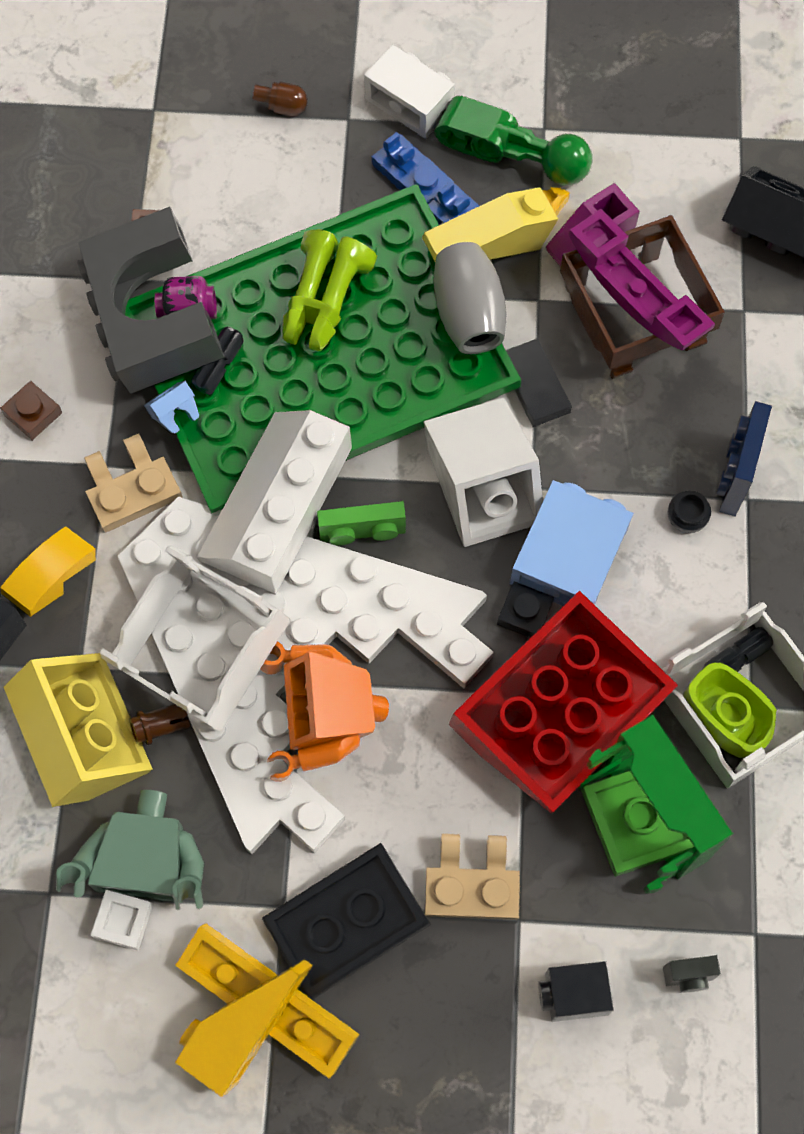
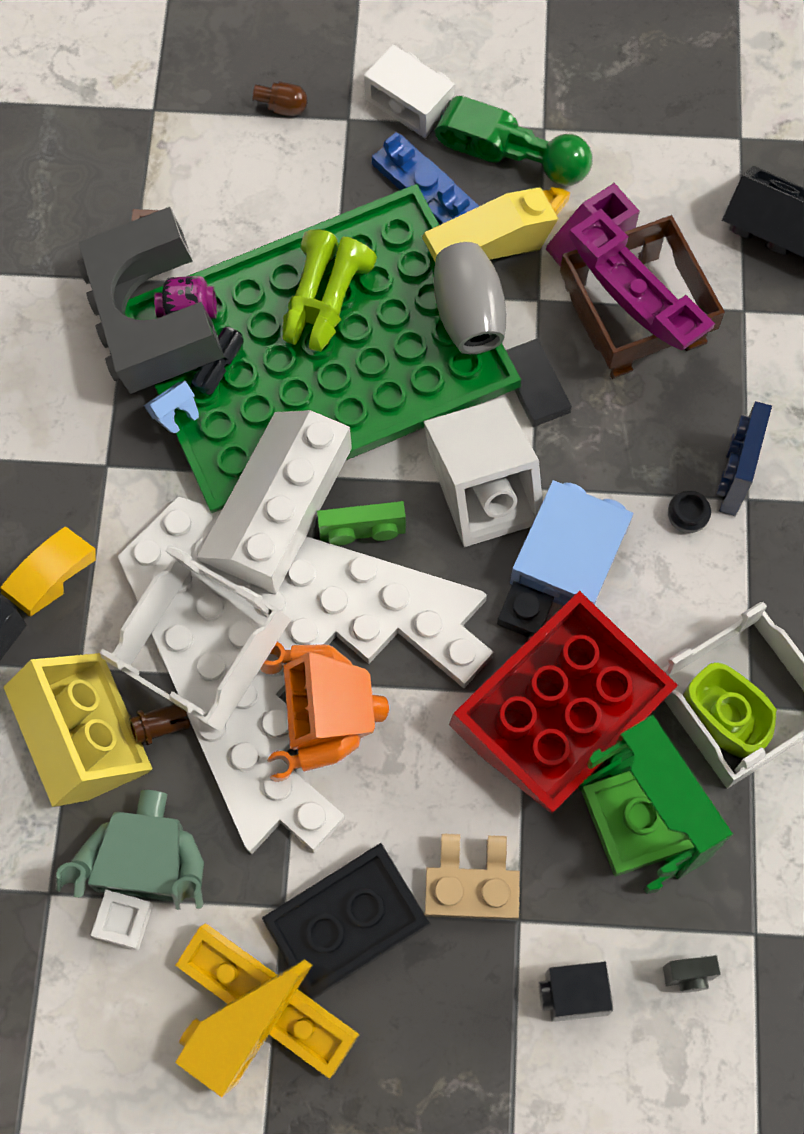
reddish brown plate [0,380,62,441] -> none
tan plate [84,433,183,533] -> none
black piece [702,627,774,672] -> none

